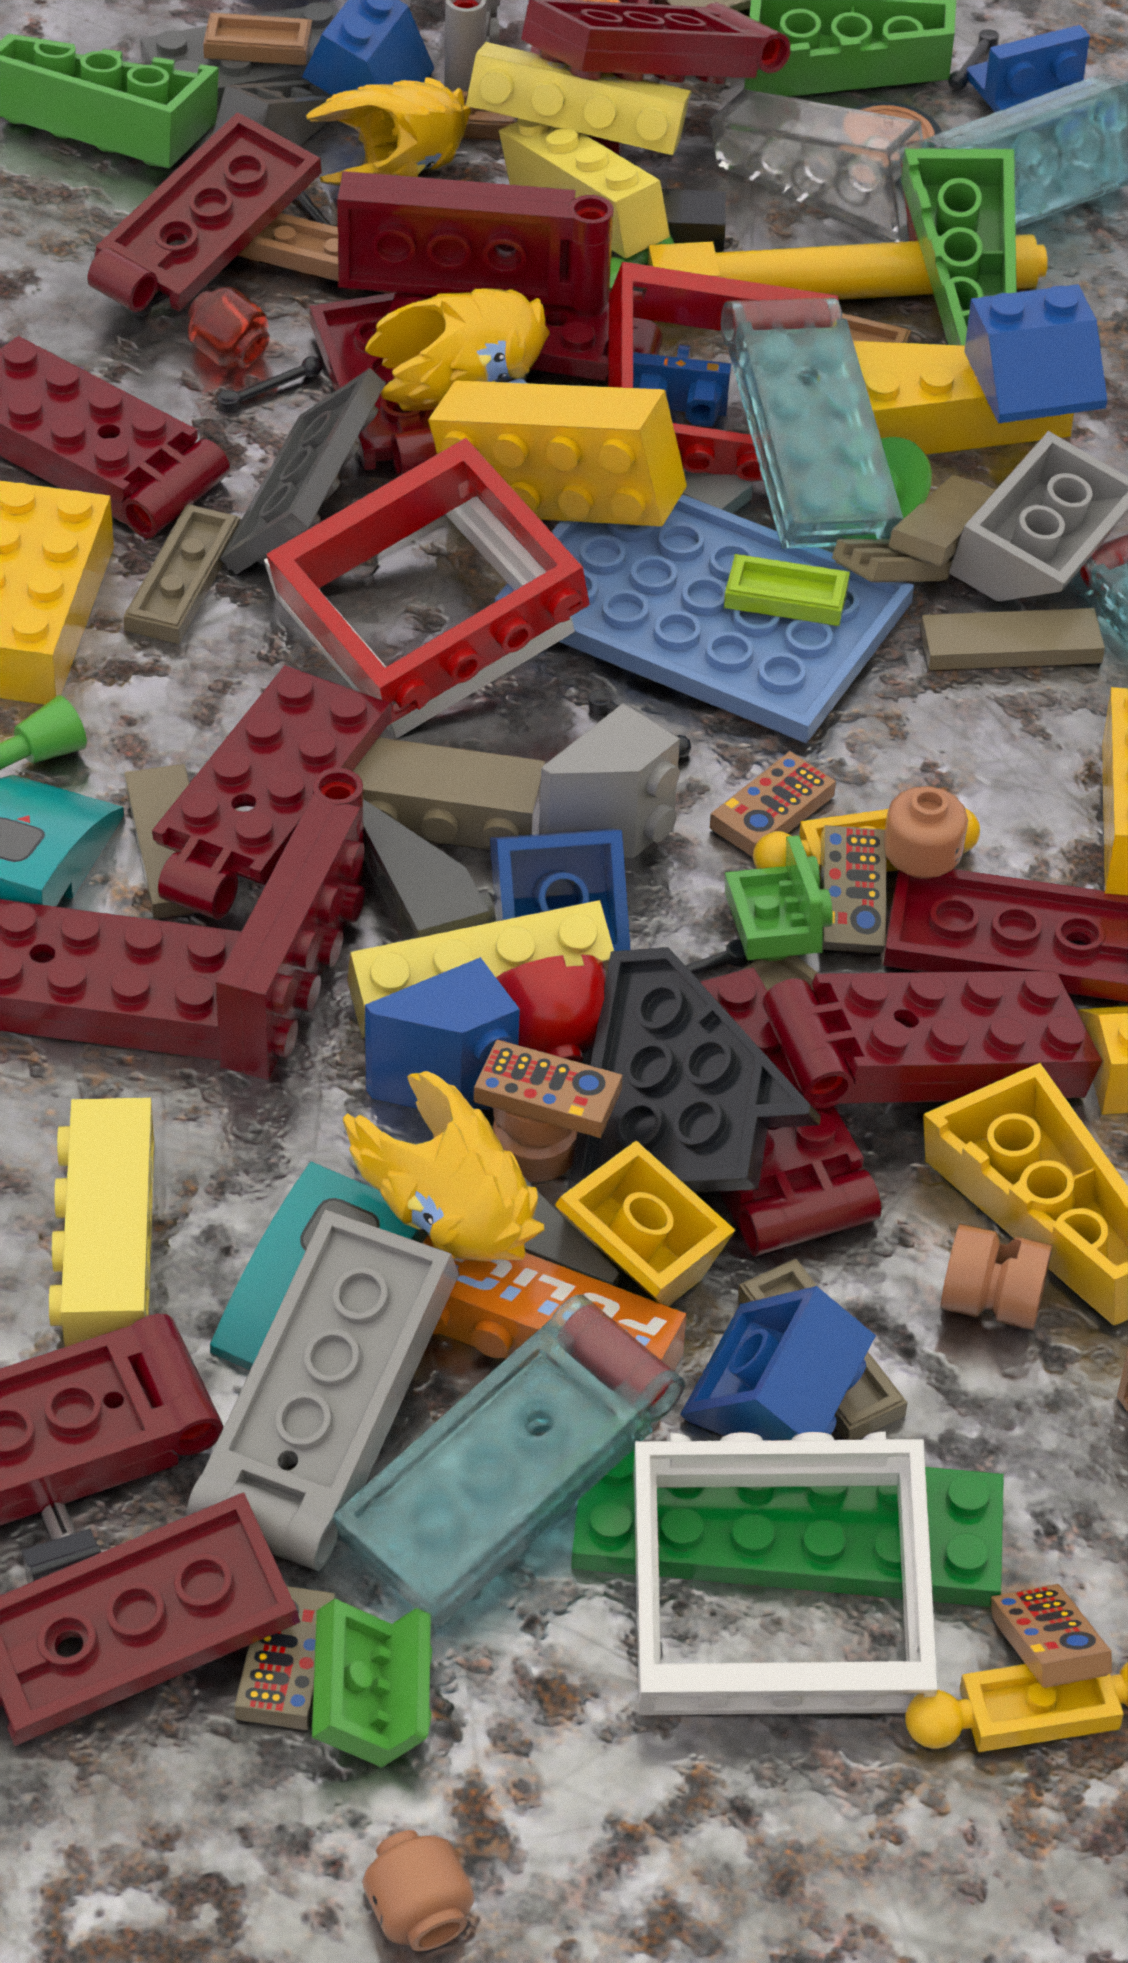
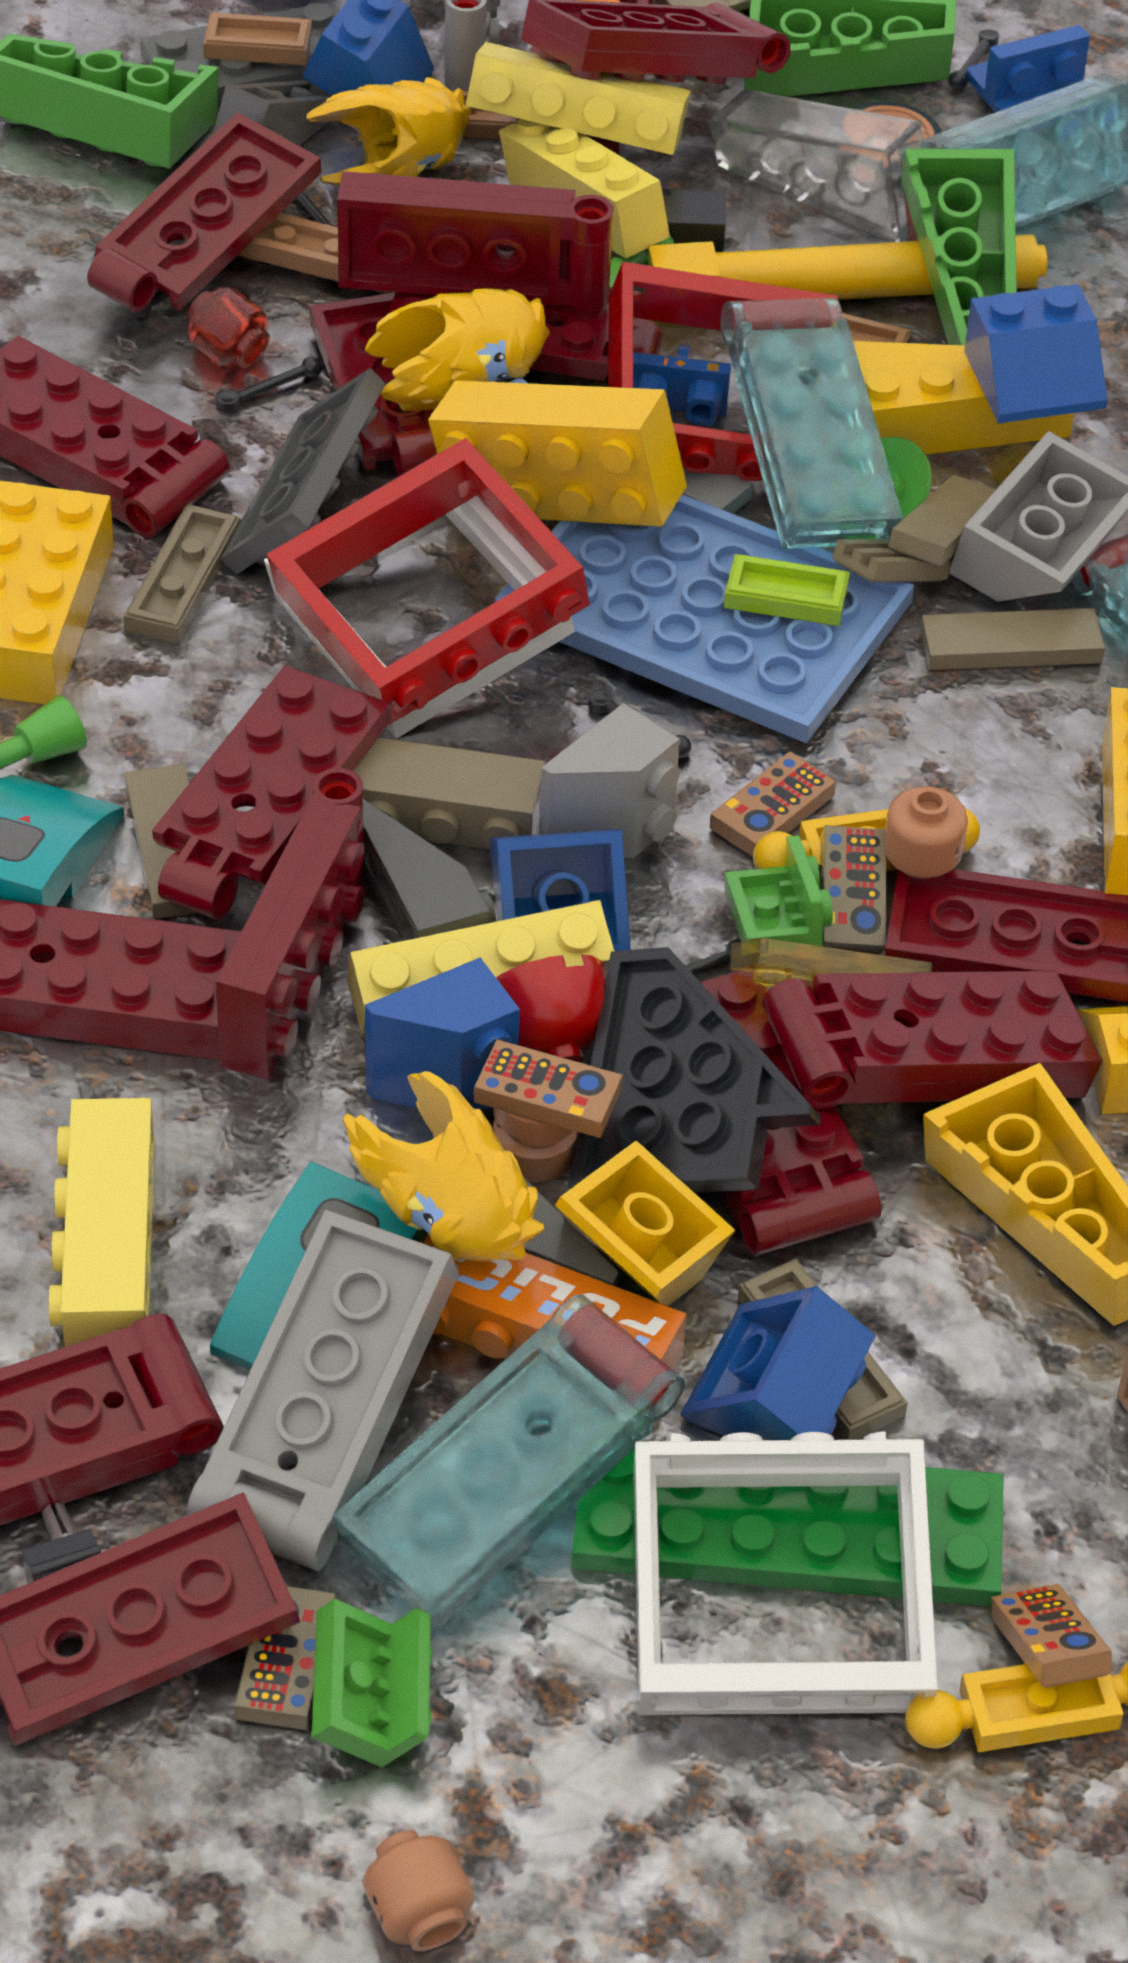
nougat wheel [940,1223,1053,1330] -> none
none -> clear yellow plate [730,938,932,990]

